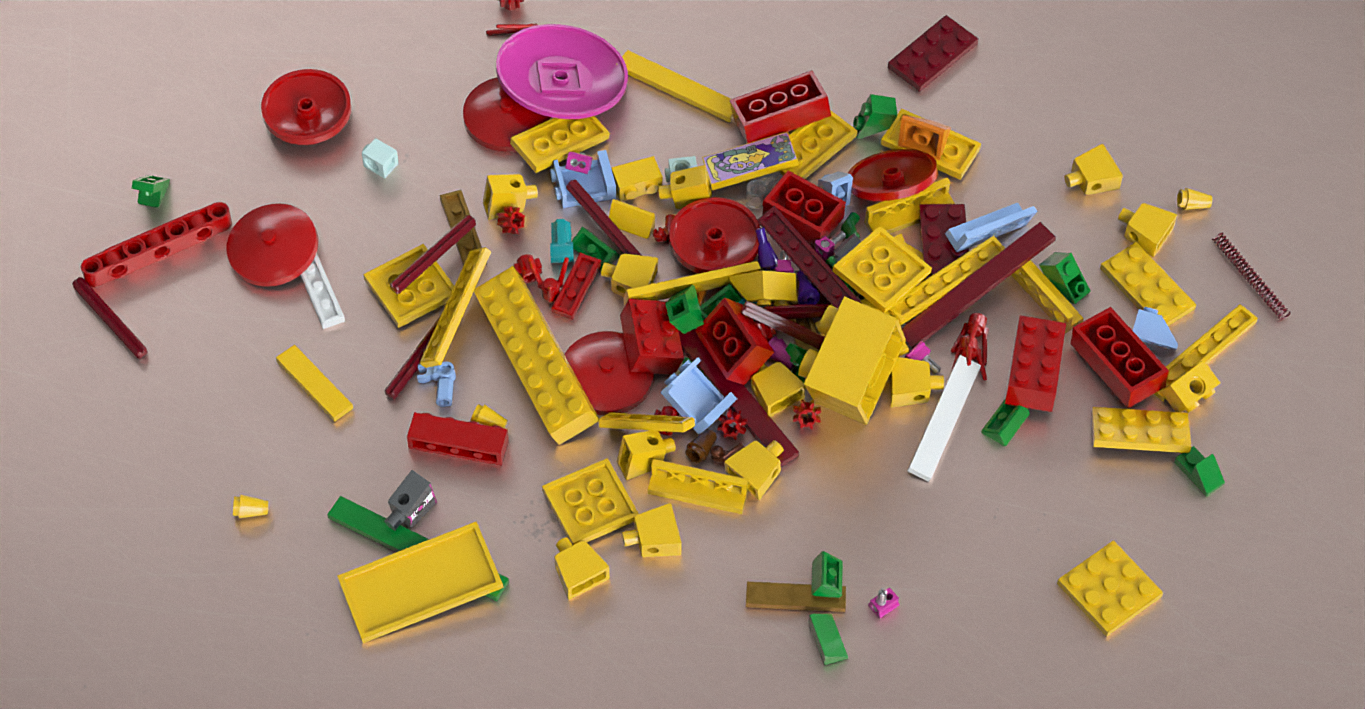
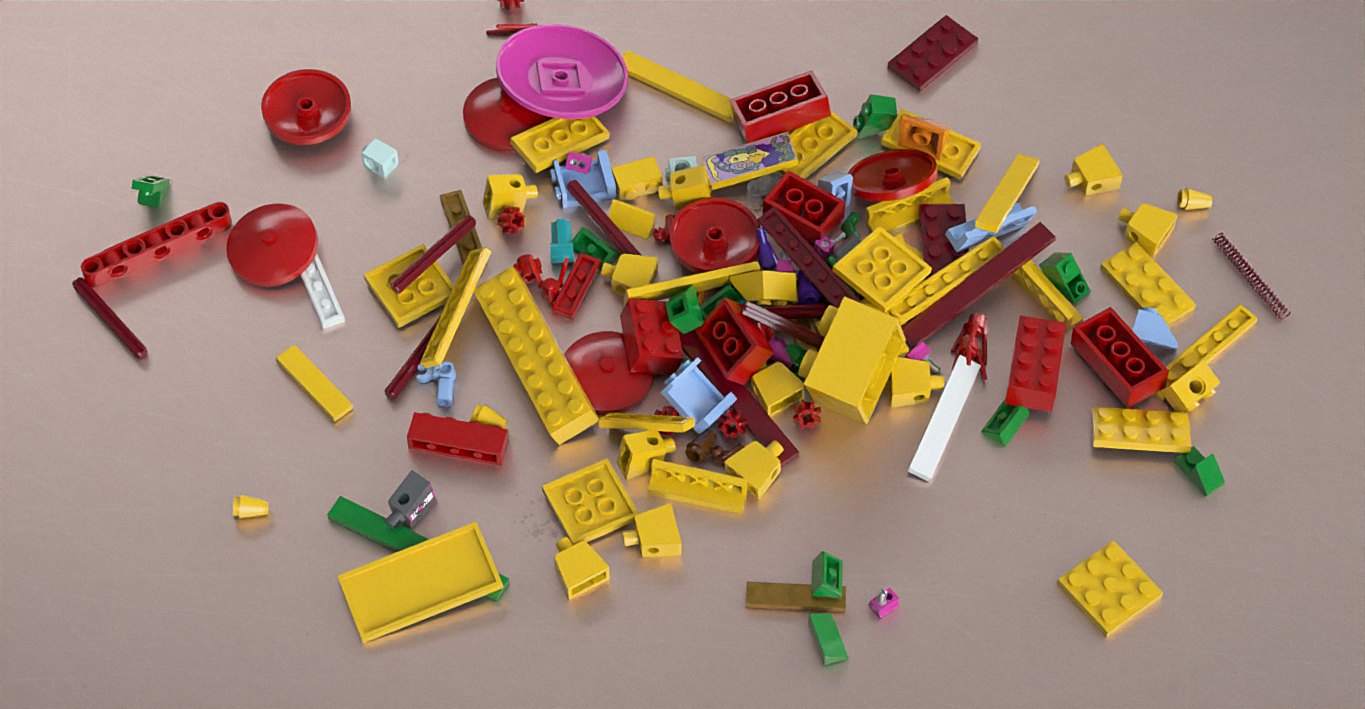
none -> yellow tile [975,153,1040,233]

